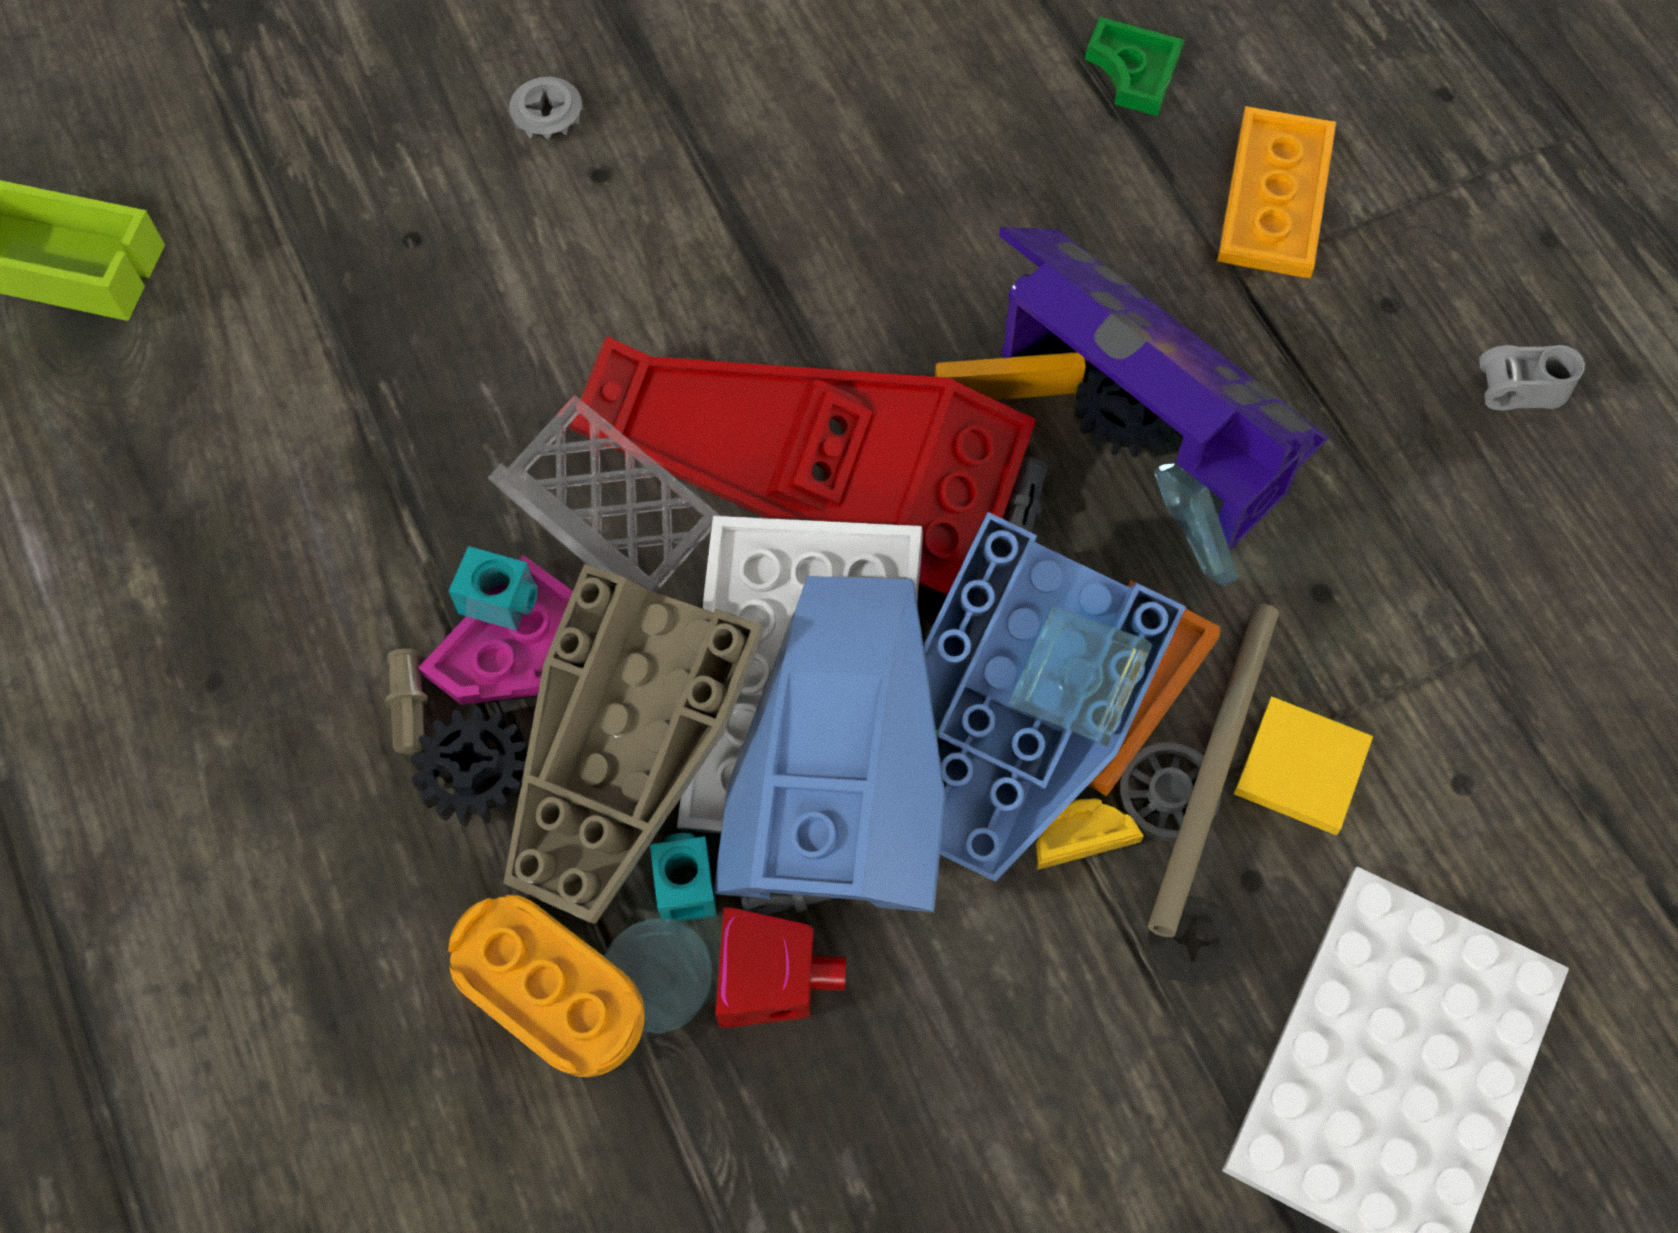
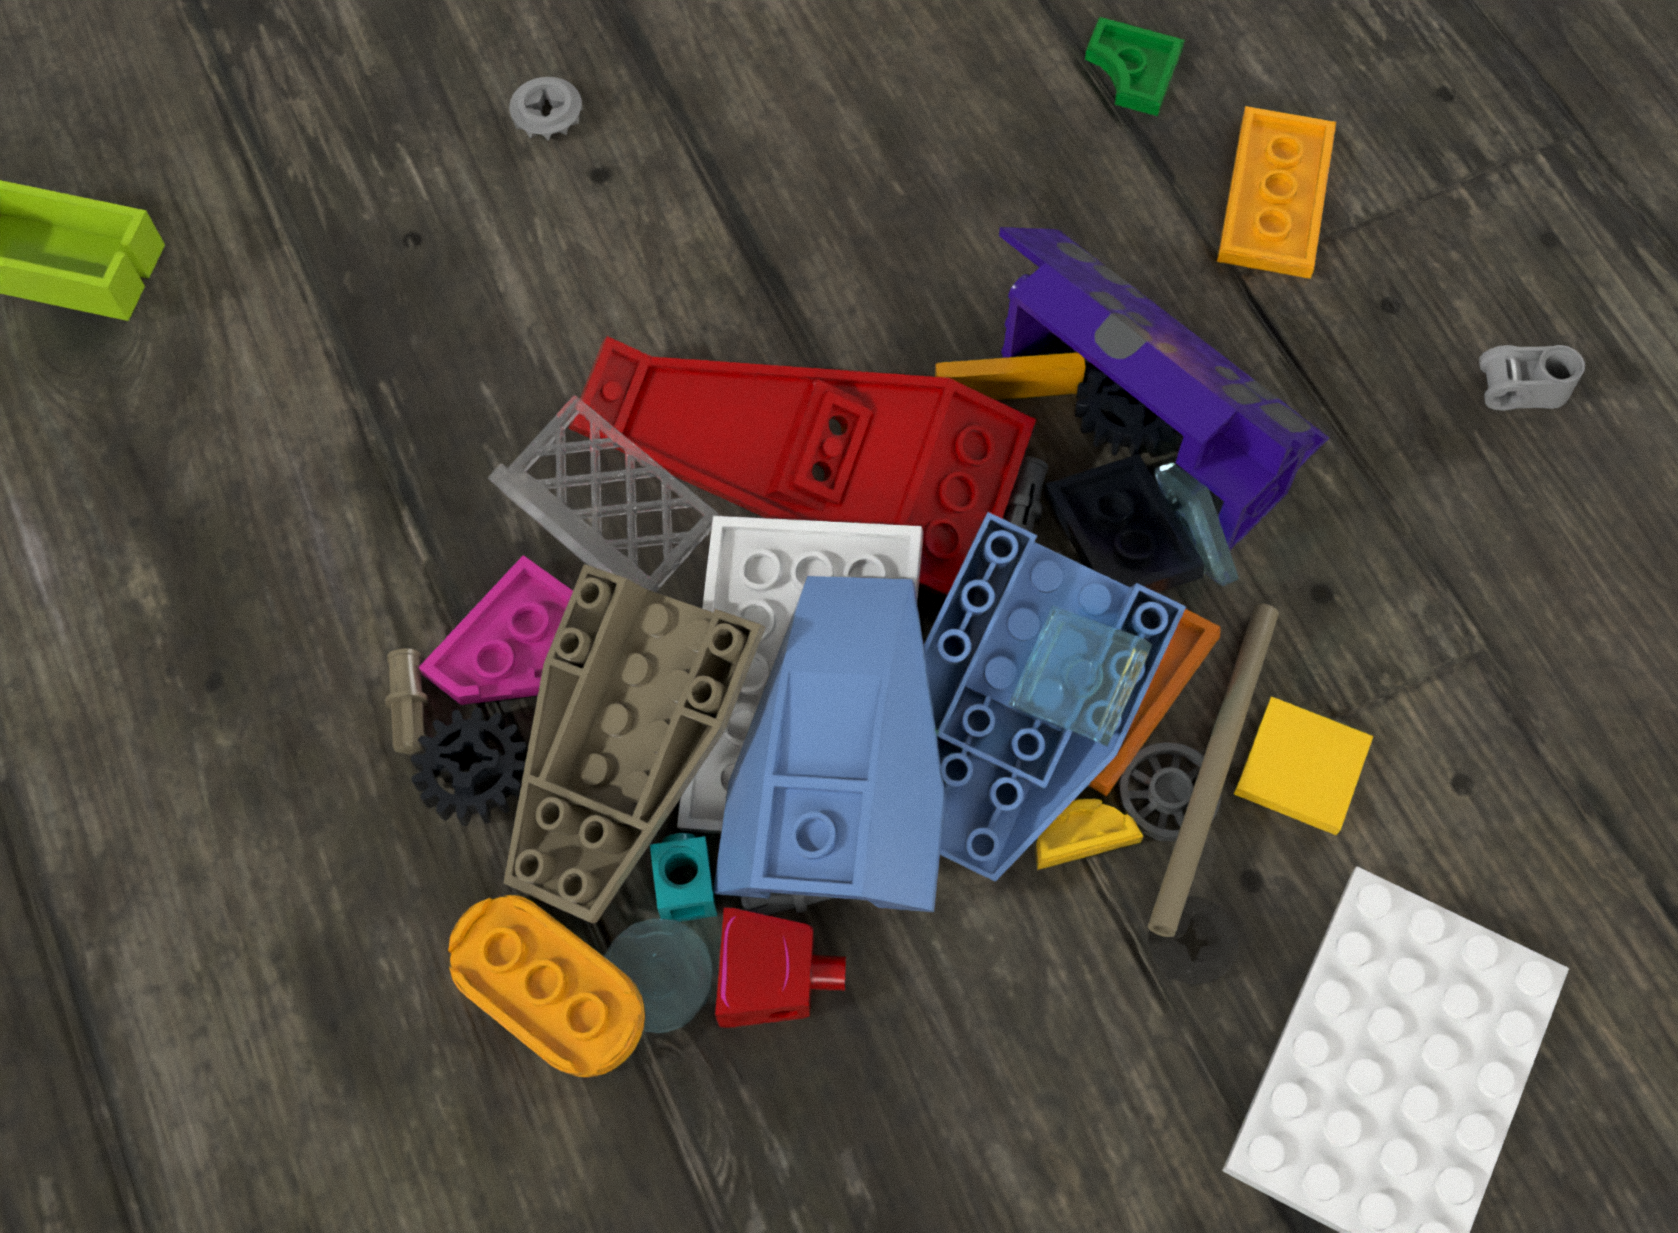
teal brick [448,546,538,631] -> none
none -> black plate [1046,454,1205,593]

